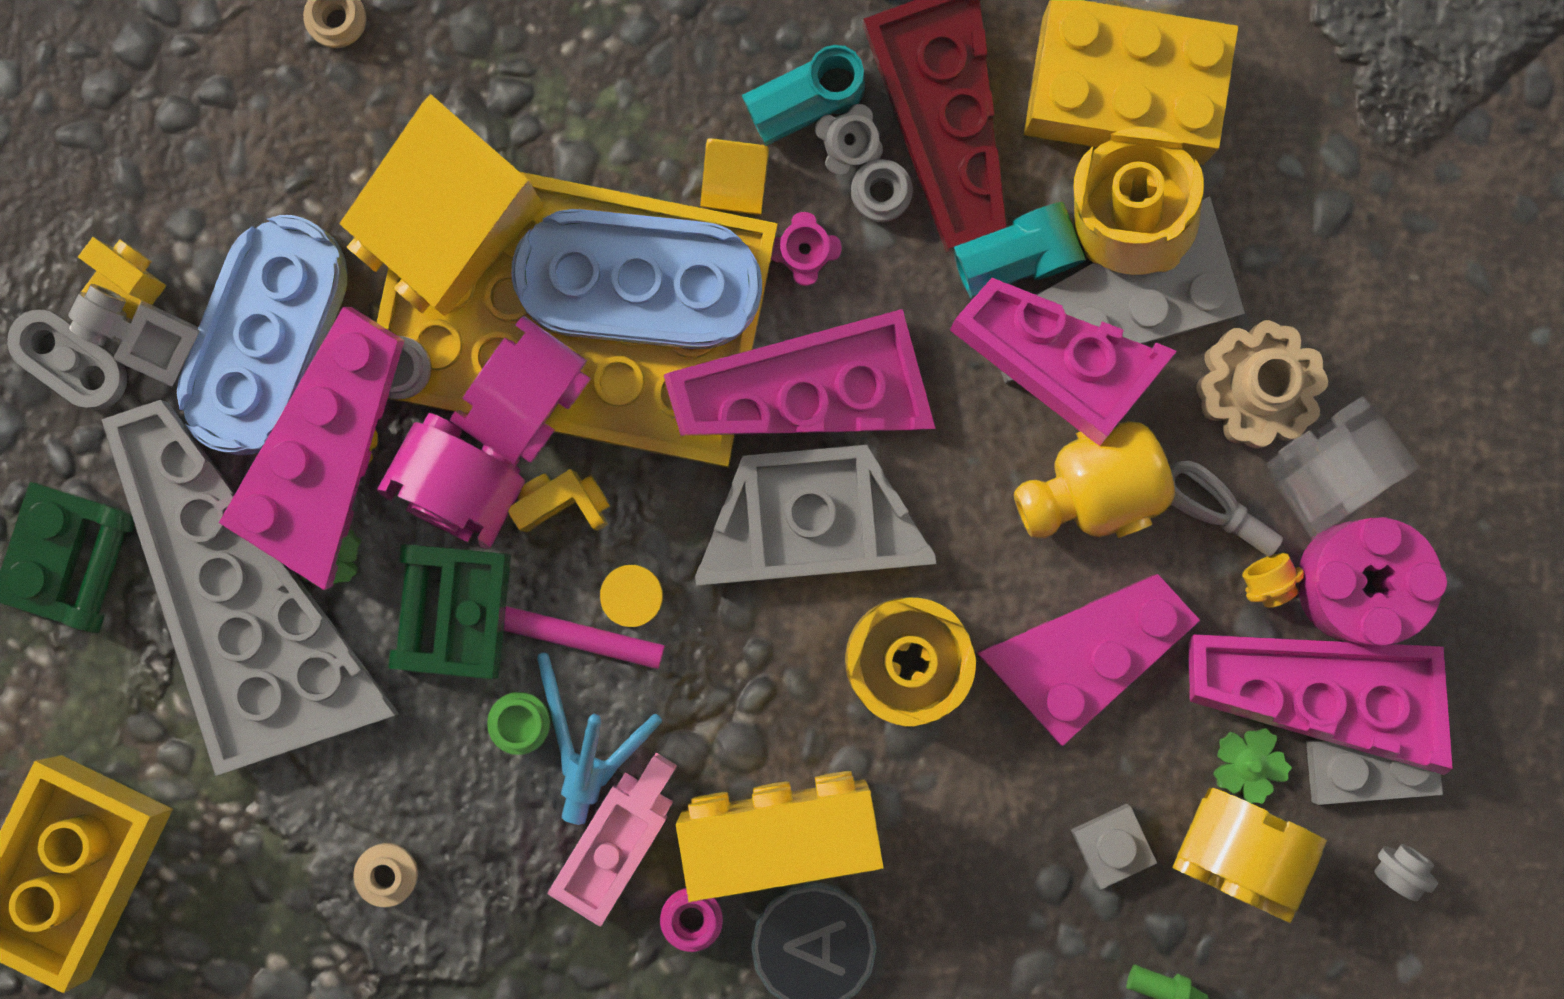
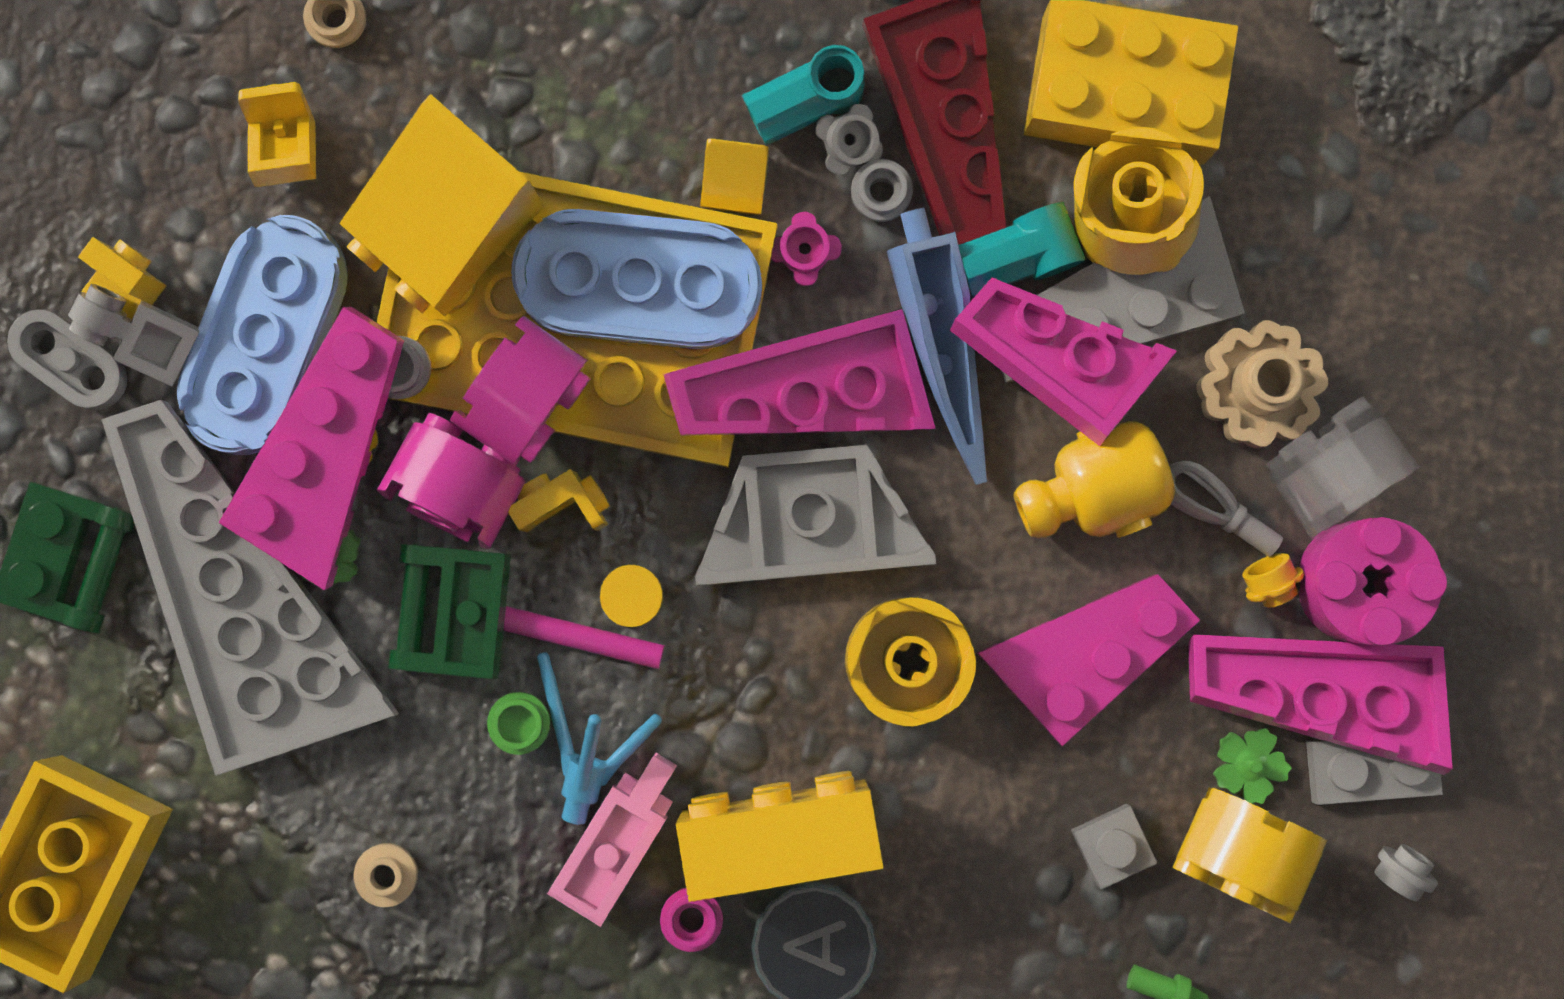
none -> yellow bracket [239,82,316,187]
none -> medium blue piece [887,208,987,485]

